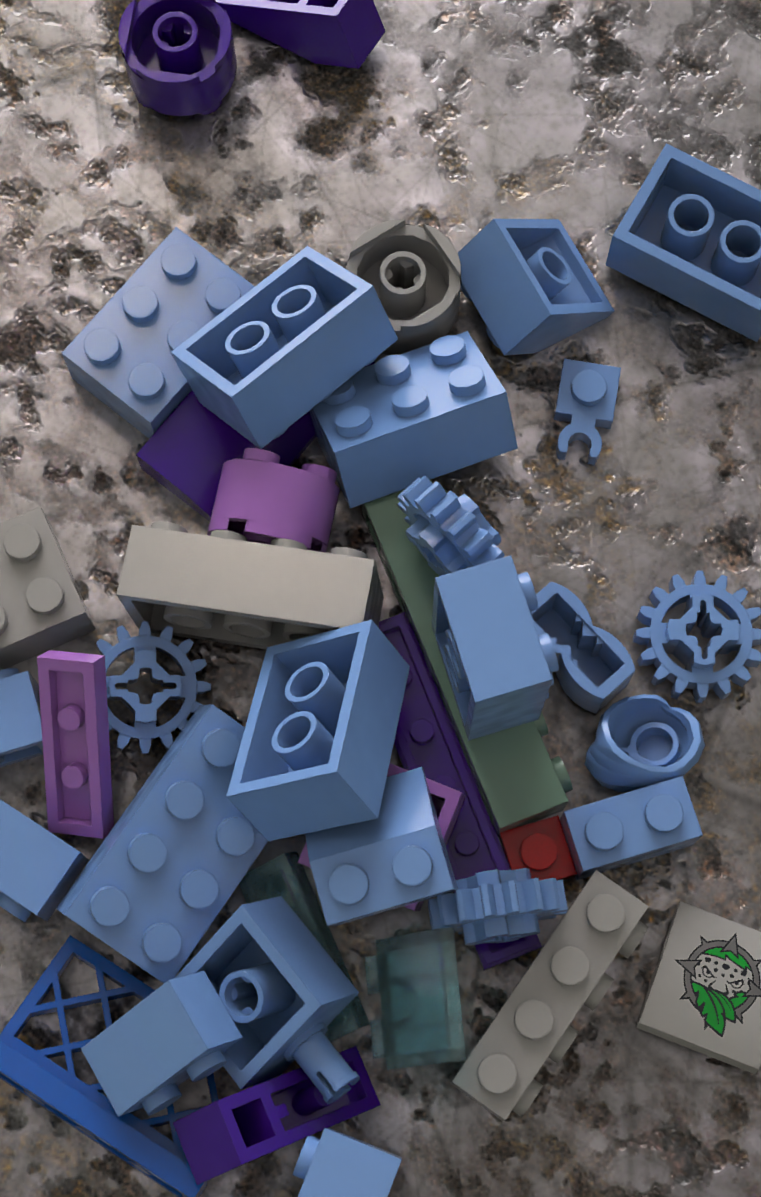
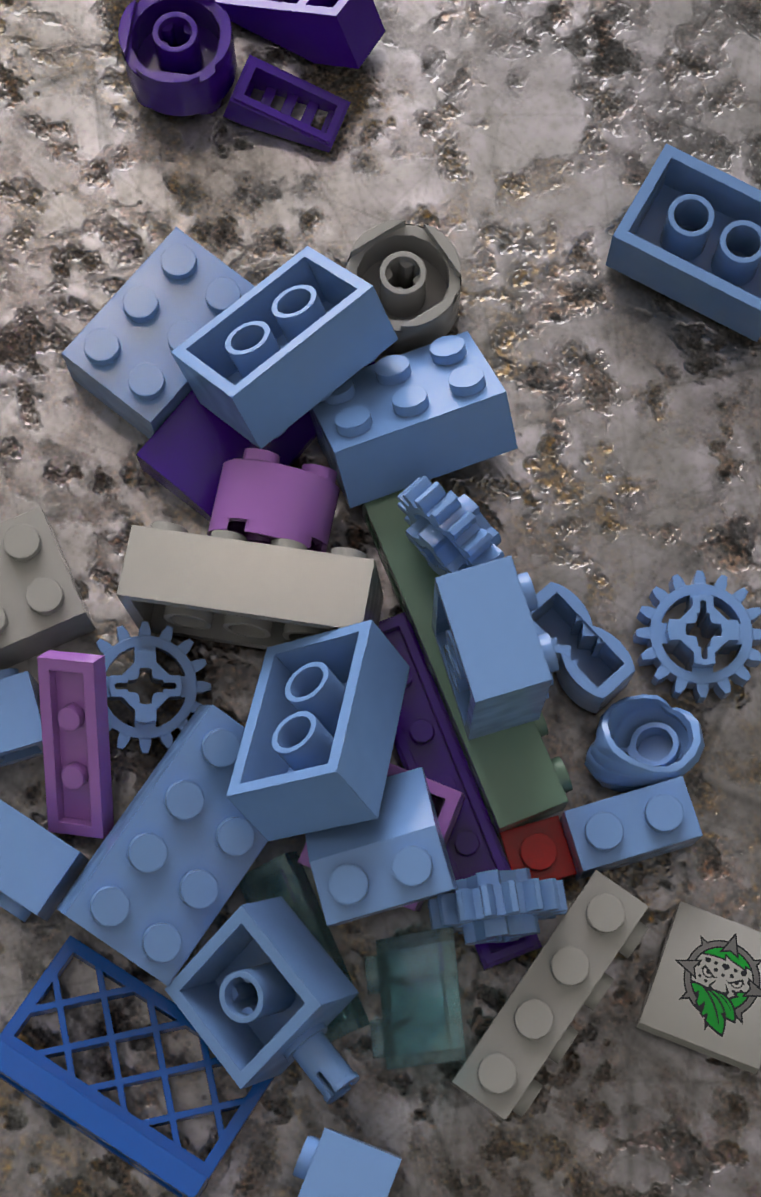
medium blue brick [81,971,243,1117] -> none
dark purple slope [173,1046,381,1185] -> none
medium blue slope [458,219,614,356] -> none
medium blue plate [554,359,621,465] -> none
none -> dark purple slope [223,54,351,153]

